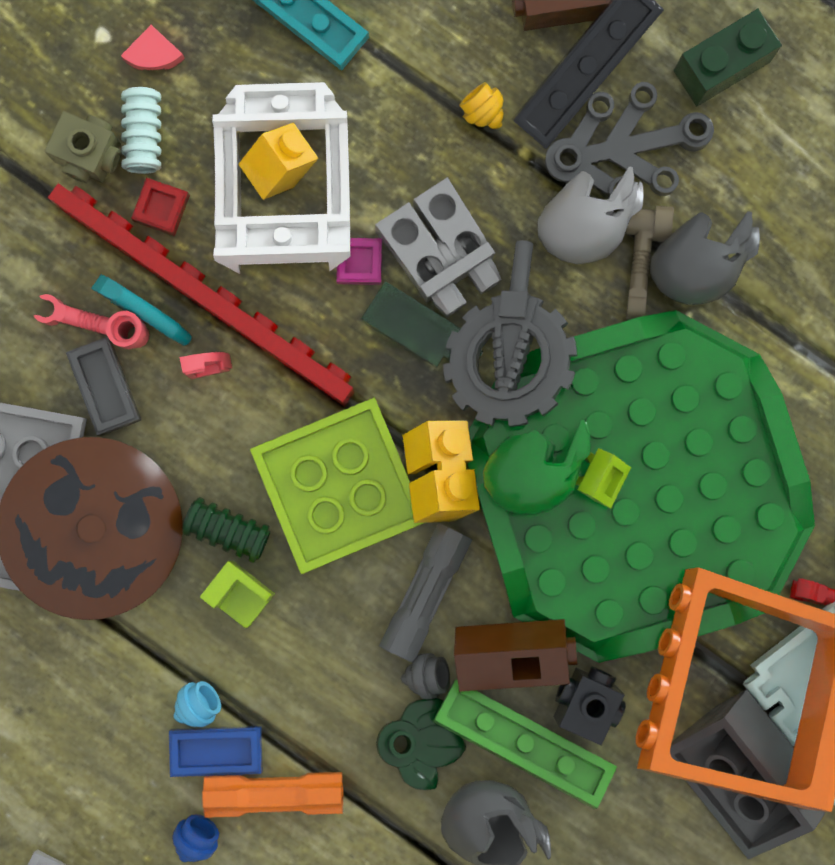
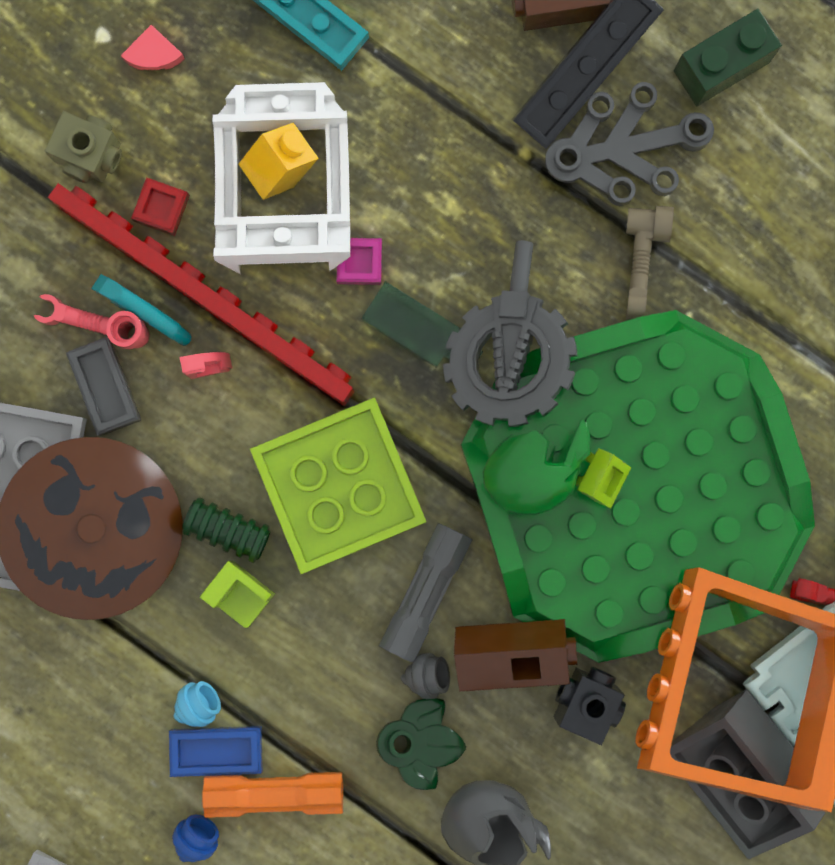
light aqua piece [121,87,161,174] -> none
light grey hips [375,177,502,318] -> none
yellow piece [403,421,480,523] -> none
bright green plate [433,679,617,809] -> none
yellow plate [459,82,504,129] -> none
light grey helmet [538,167,644,265] -> none
dark grey helmet [650,211,760,305] -> none

